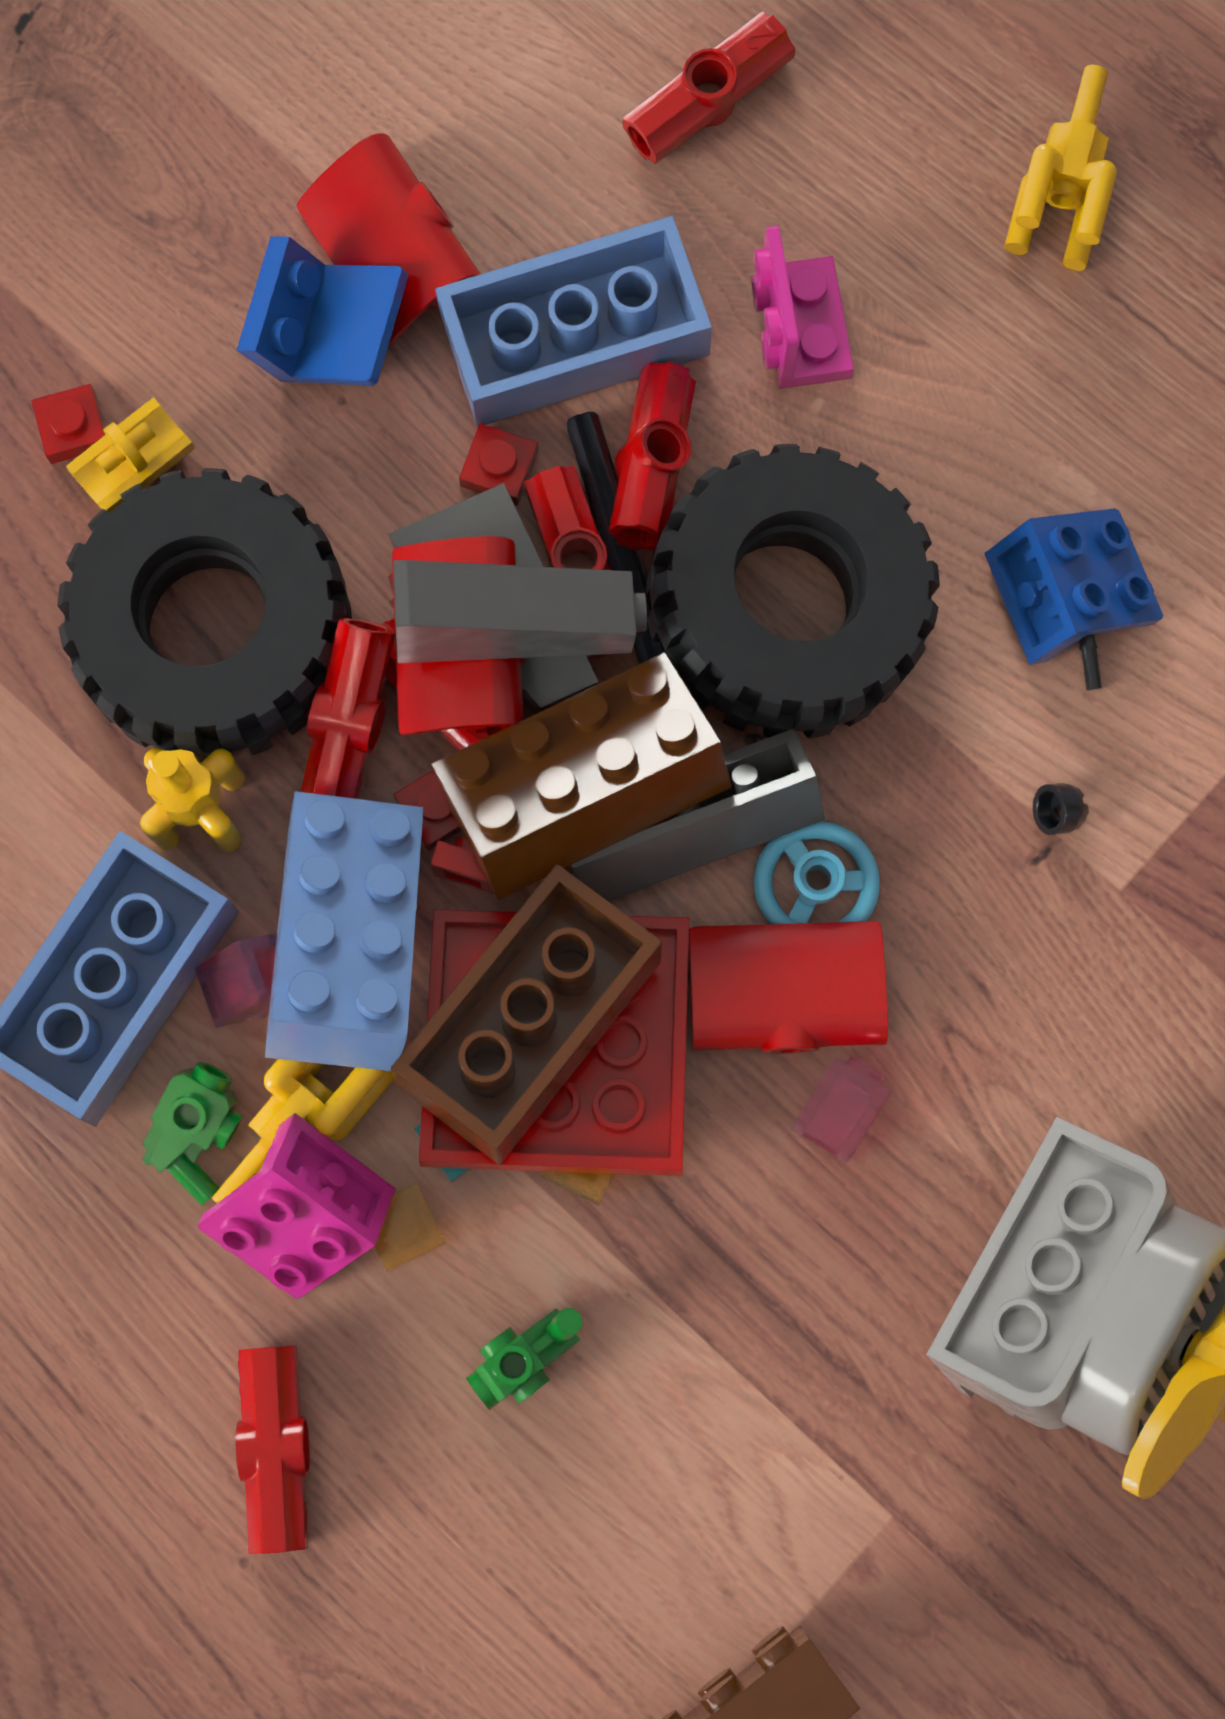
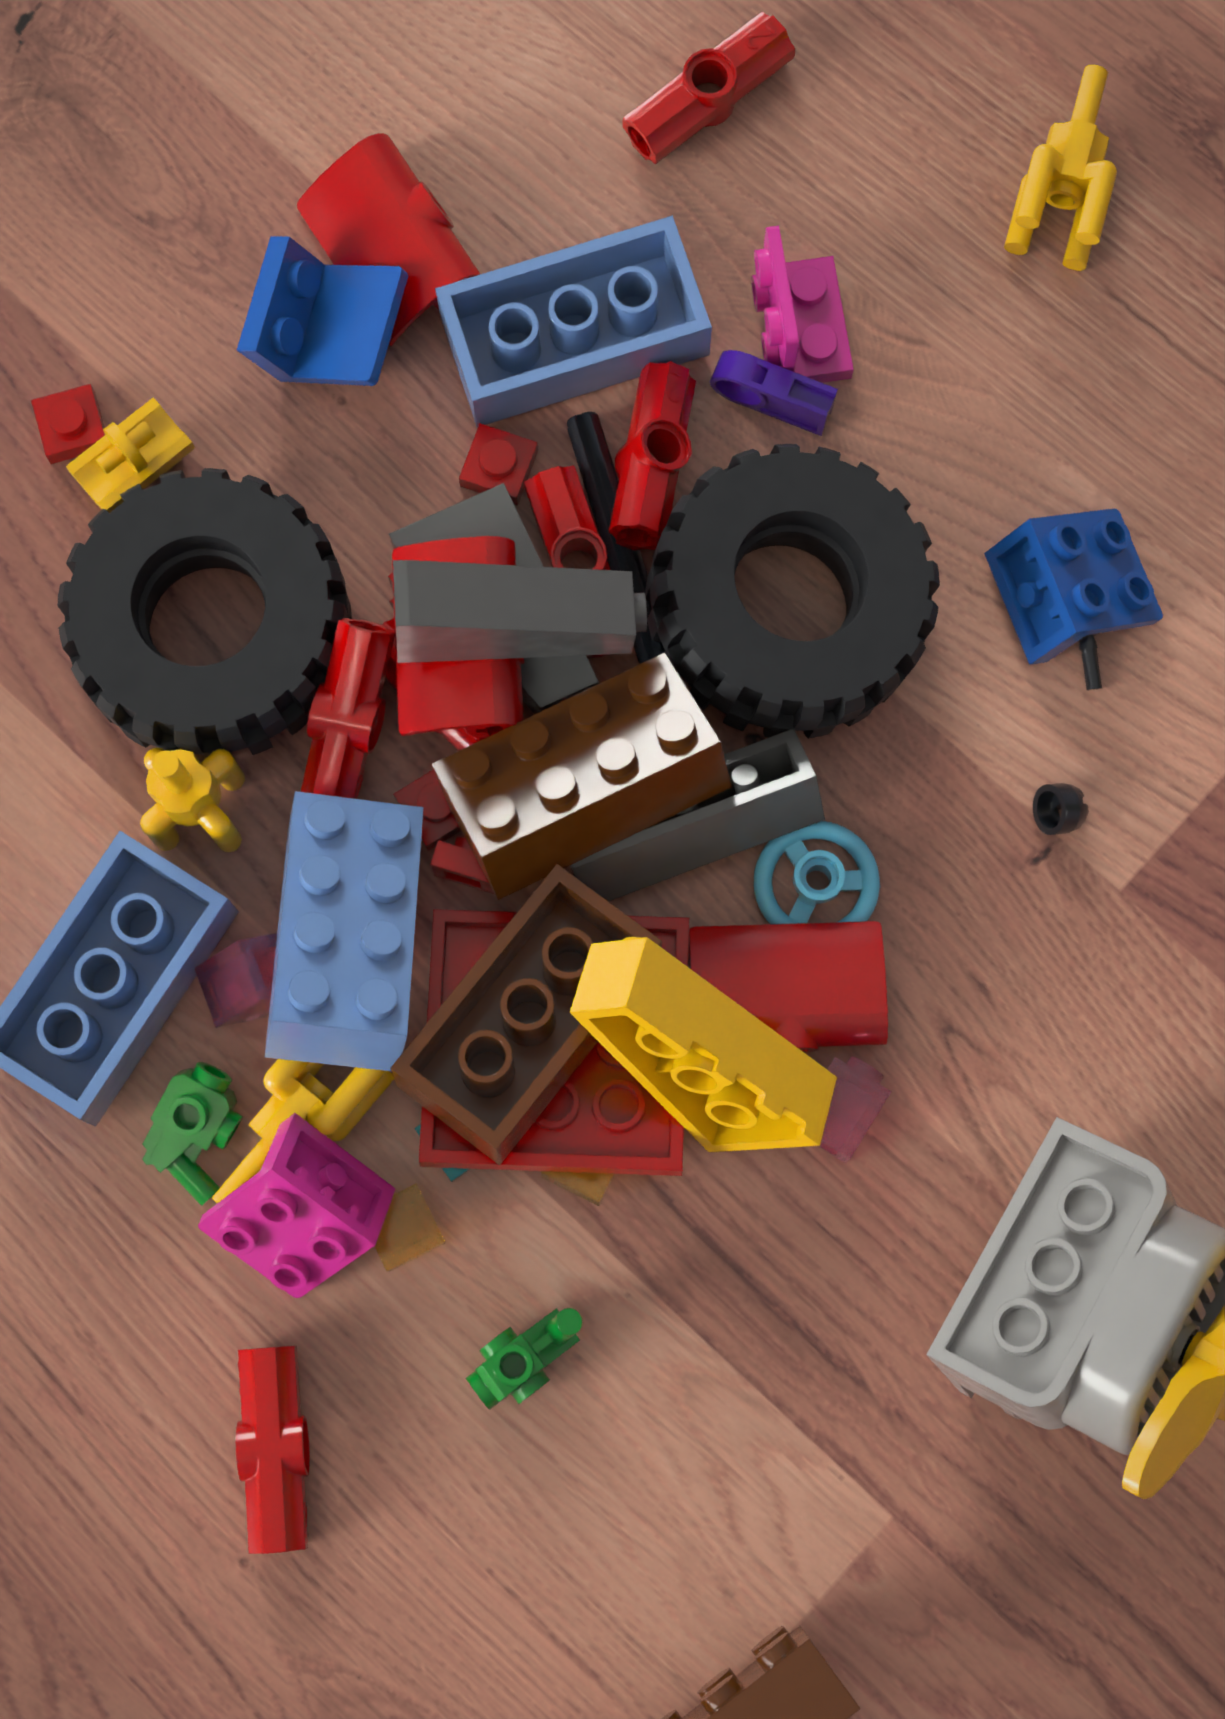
none -> yellow wedge [570,937,837,1152]
none -> dark purple piece [709,350,838,436]

